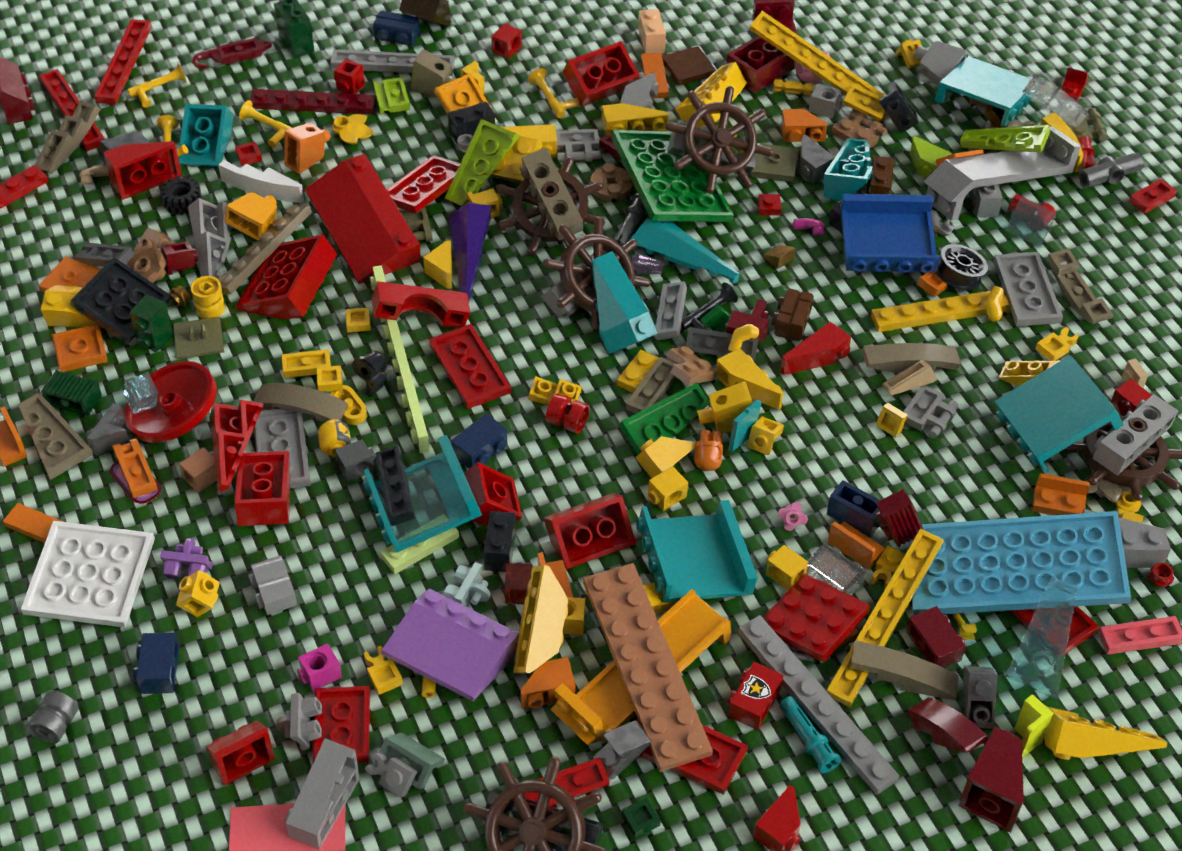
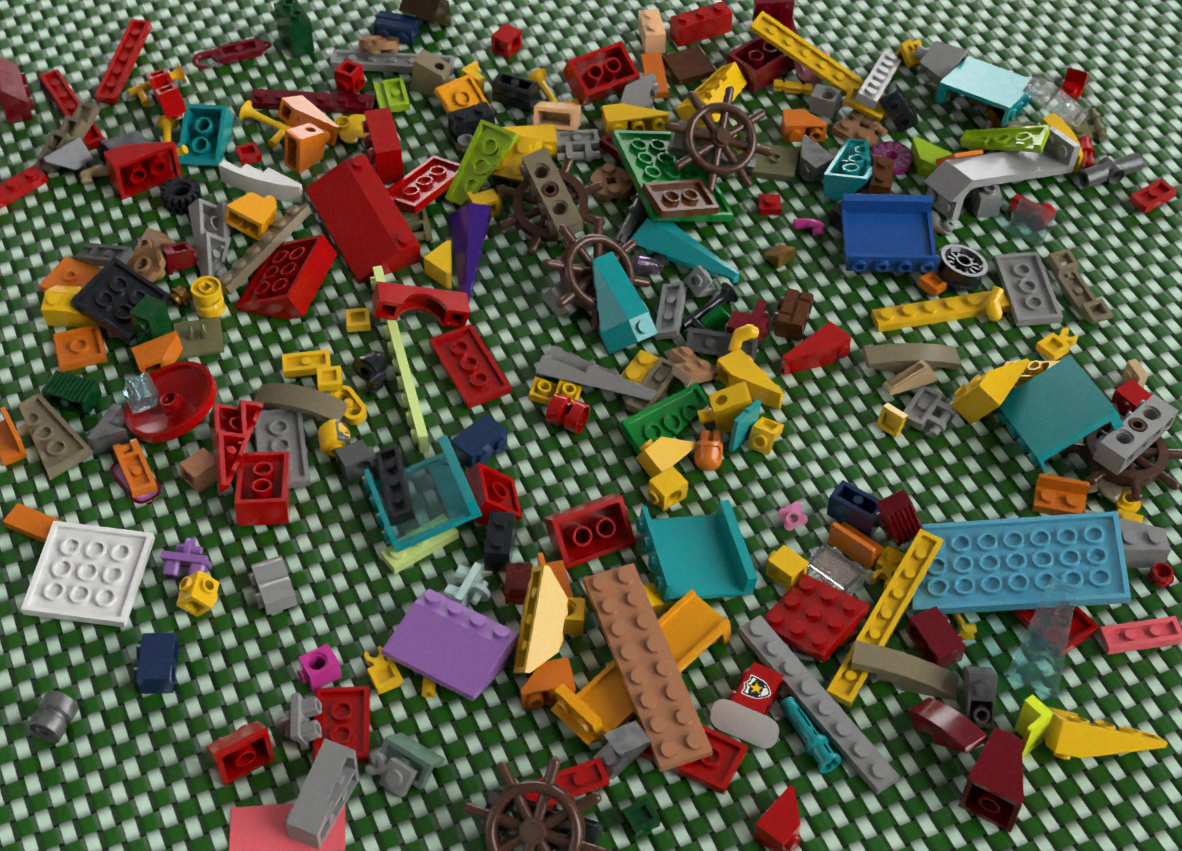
none -> slope [38,137,94,173]
none -> orange slope [131,330,183,379]
none -> red arch [147,68,187,119]
none -> orange slope [278,95,339,146]
none -> medium nougat plate [358,36,399,54]
none -> red brick [362,107,404,185]
none -> black brick [492,72,539,112]
none -> light nougat brick [533,101,581,131]
none -> light grey wedge [536,346,656,401]
none -> reddish brown plate [641,179,720,218]
none -> red brick [669,1,733,47]
none -> light grey bracket [684,265,718,297]
none -> white sticker [710,699,779,749]
none -> light grey plate [855,52,901,109]
none -> tile [870,141,913,175]
none -> yellow slope [951,358,1030,425]

